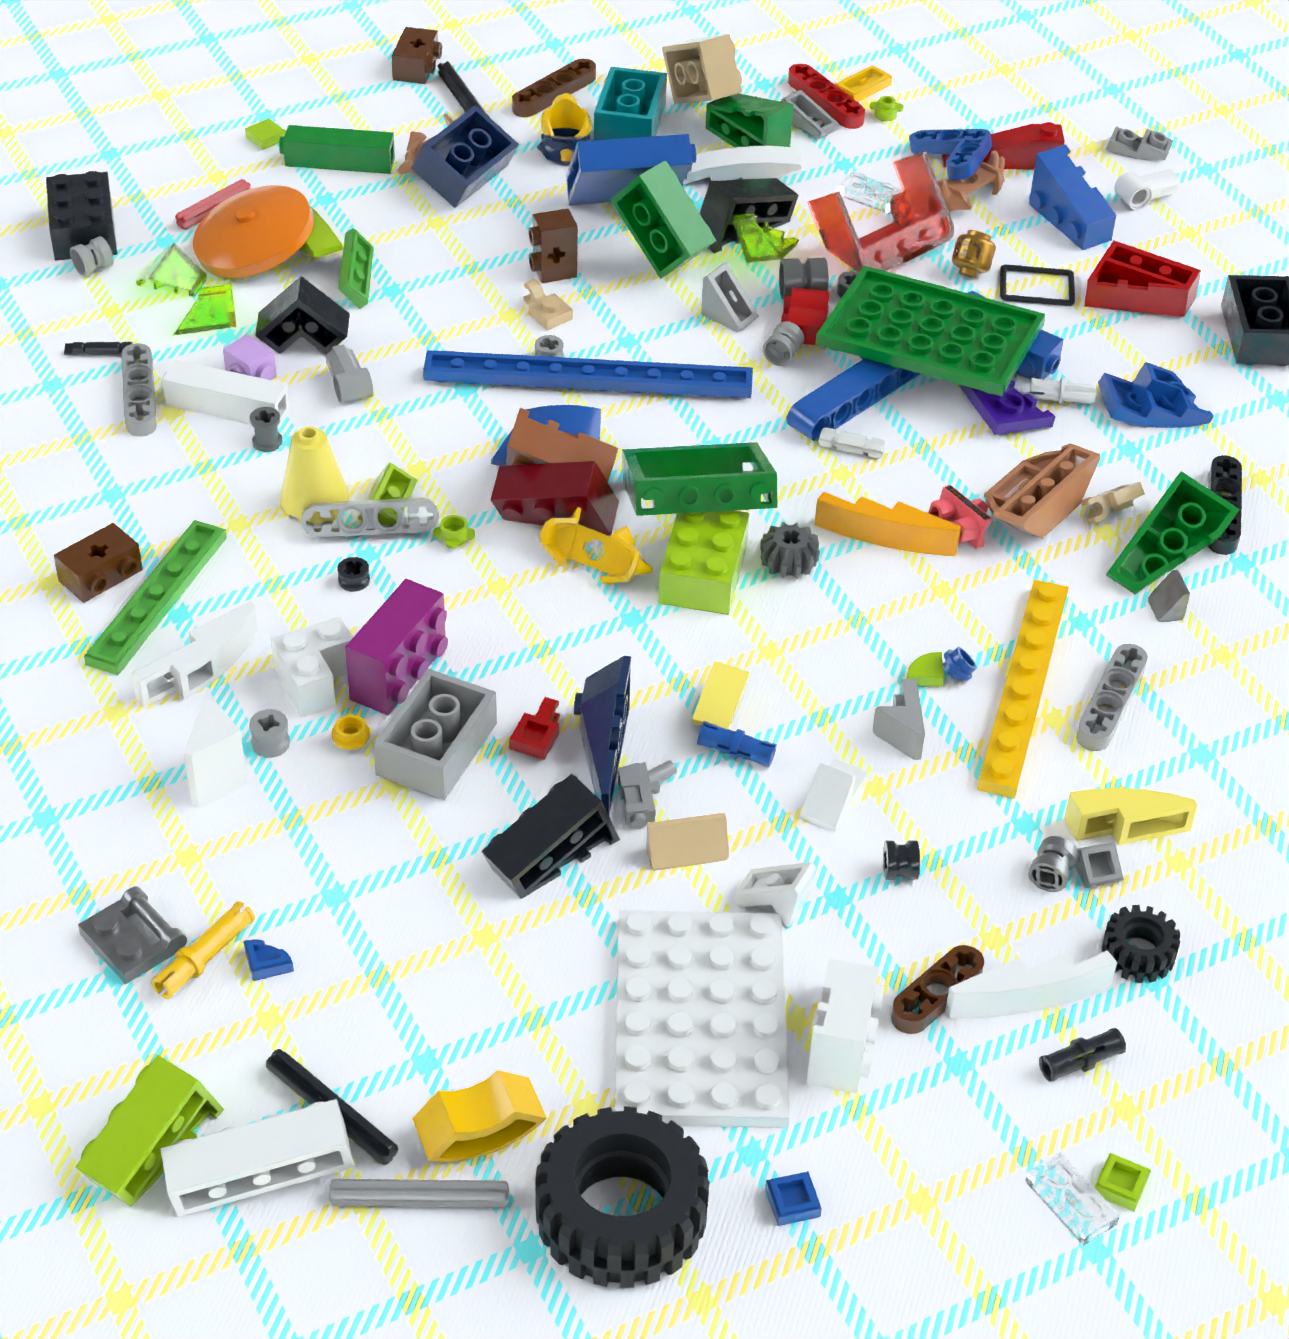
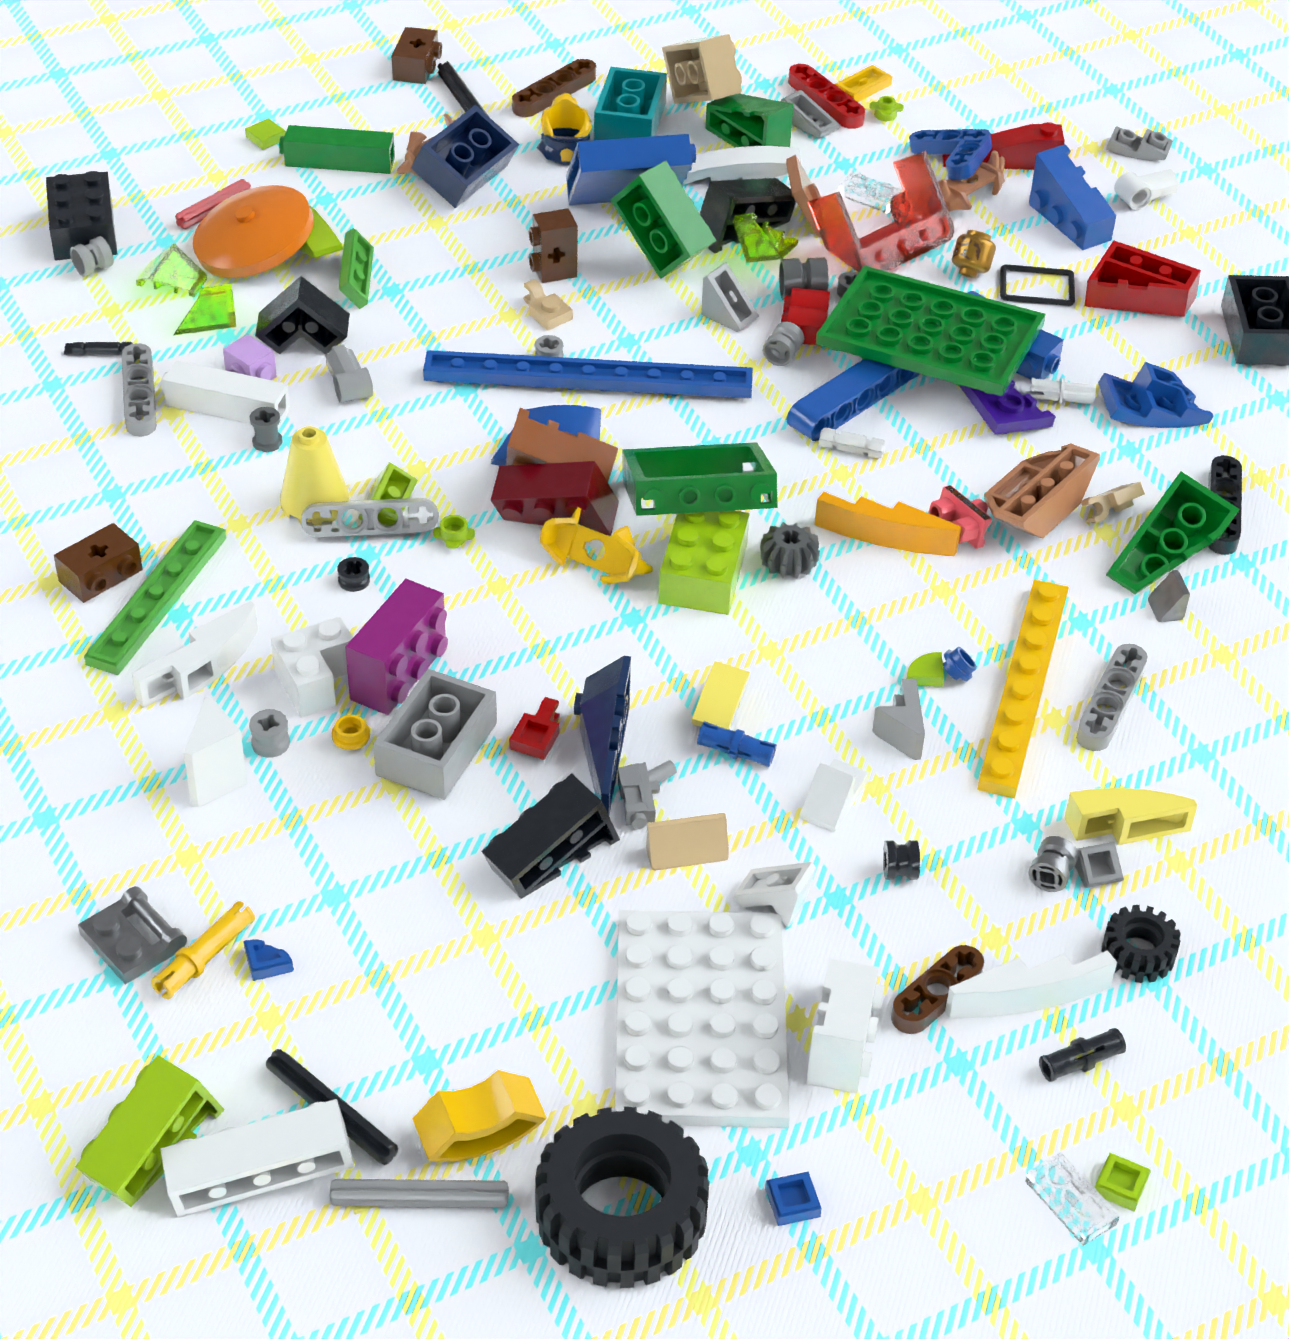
none -> nougat plate [786,155,828,237]

